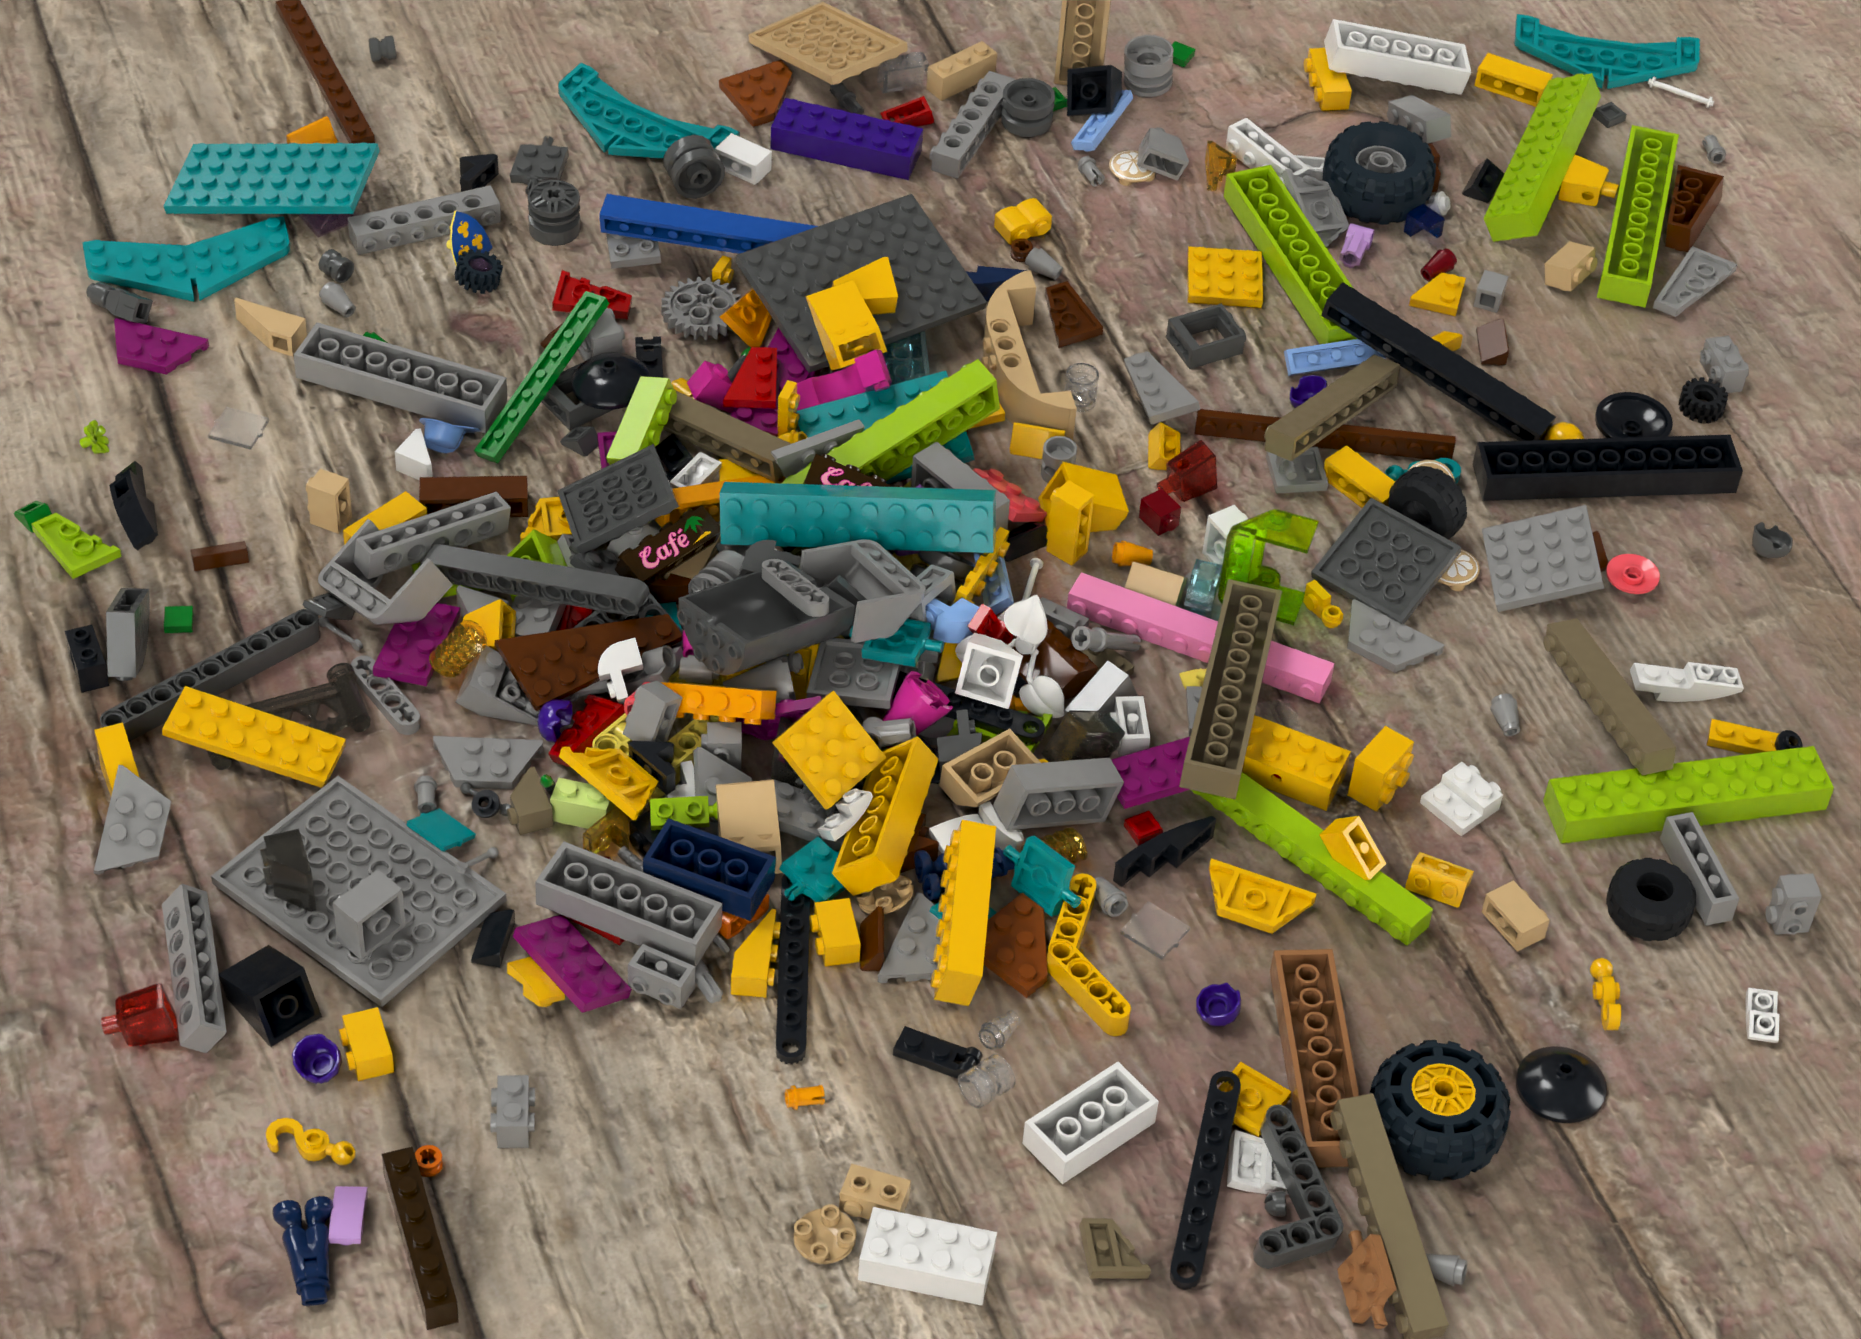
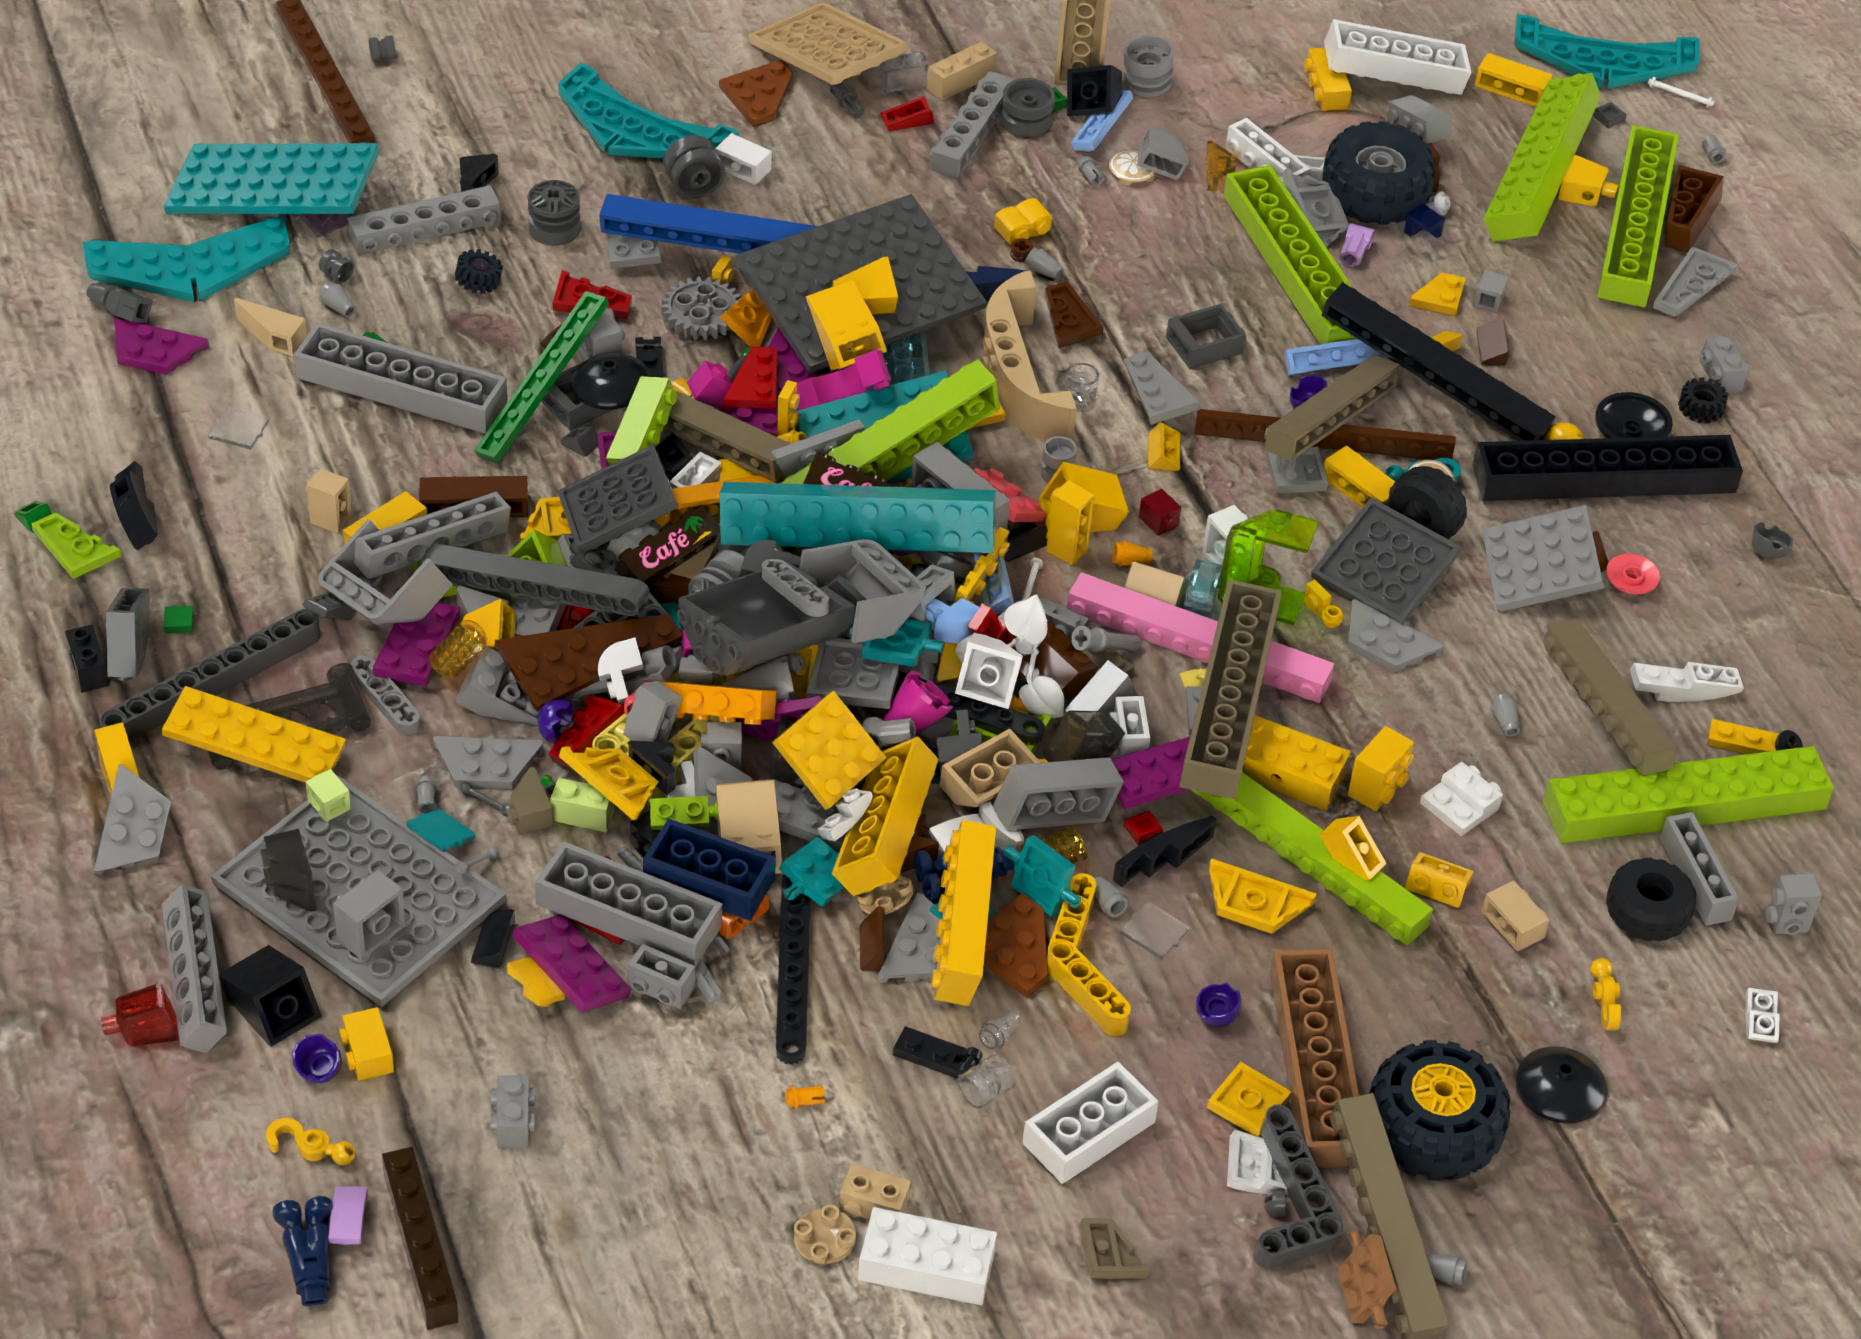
lime plant [79,420,109,454] -> none
reddish brown slope [190,541,249,571] -> none
light orange slope [286,116,337,144] -> none
light grey hinge [319,617,363,651] -> none
white slope [395,428,432,481] -> none
orange bush [415,1145,443,1177] -> none
medium blue piece [419,418,481,454] -> none
blue shield [446,211,493,266] -> none
black plate [472,789,500,818] -> none
dark grey plate [510,136,569,195] -> none
clear yellow slope [583,806,629,854] -> none
yellow slope [731,909,781,998] -> none
dark purple brick [770,98,923,180] -> none
yellow brick [809,898,861,967] -> none
yellow slope [1009,422,1065,459] -> none
clear red torso [1157,440,1217,502] -> none
black plate [1170,1071,1241,1289] -> none
green tile [1172,41,1195,67] -> none
yellow plate [1187,246,1263,308] -> none
dark red cone [1420,248,1457,281] -> none
tan dish [1438,549,1480,591] -> none
black slope [1462,158,1504,203] -> none
tan brick [1545,241,1597,291] -> none
none -> yellowish green brick [305,769,351,822]

